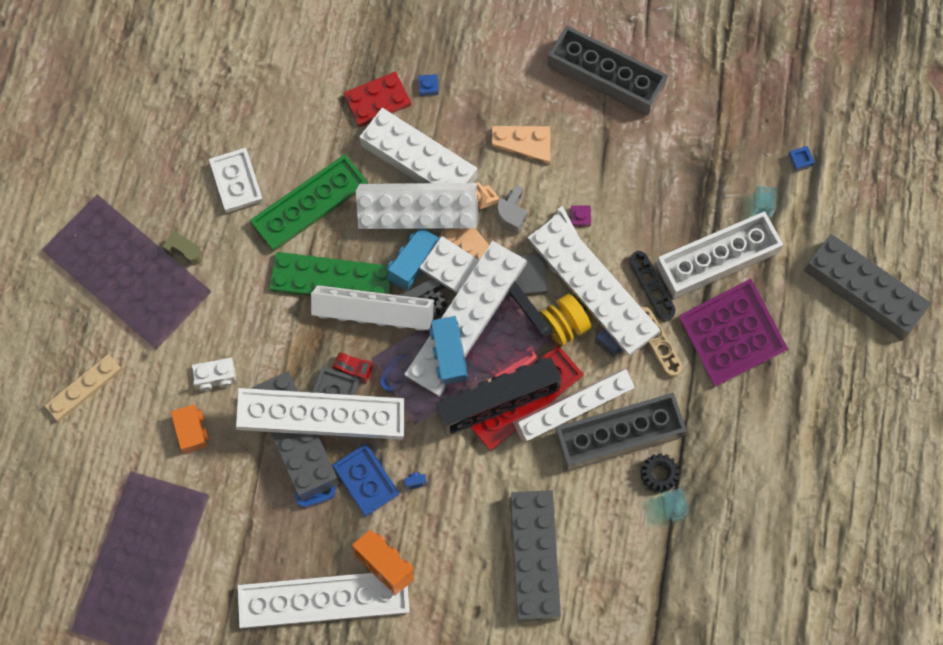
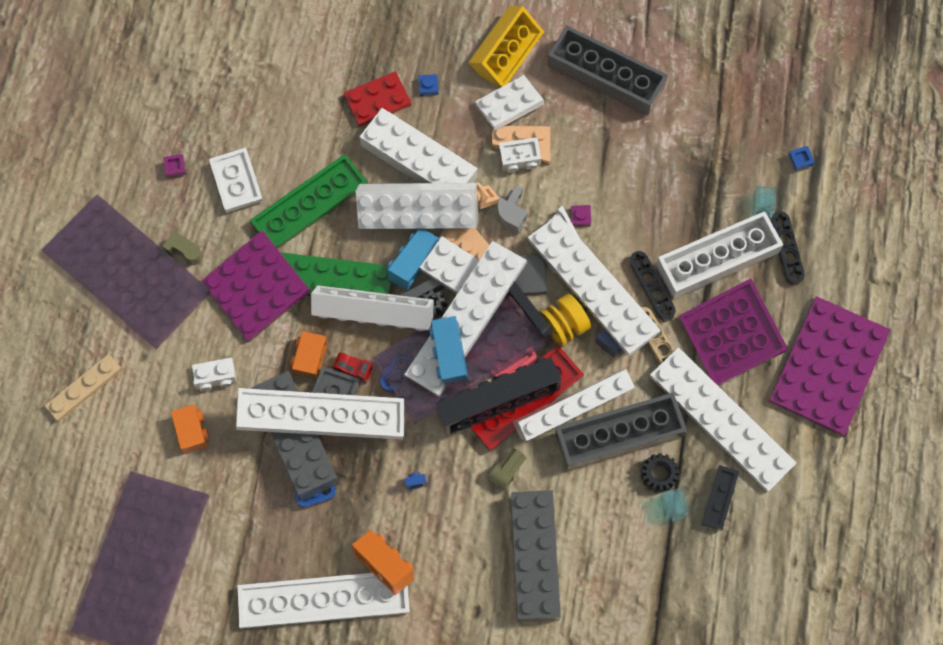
blue tile [332,443,400,517] -> none
dark grey brick [804,234,931,340] -> none
none -> magenta plate [163,154,186,178]
none -> magenta plate [202,231,311,342]
none -> orange brick [290,331,328,379]
none -> yellow slope [468,6,544,88]
none -> white plate [475,75,544,131]
none -> olive piece [487,447,527,491]
none -> white bracket [499,137,541,172]
none -> white plate [649,347,796,492]
none -> black plate [701,465,739,531]
none -> magenta plate [769,296,891,437]
none -> black beam [771,211,805,285]

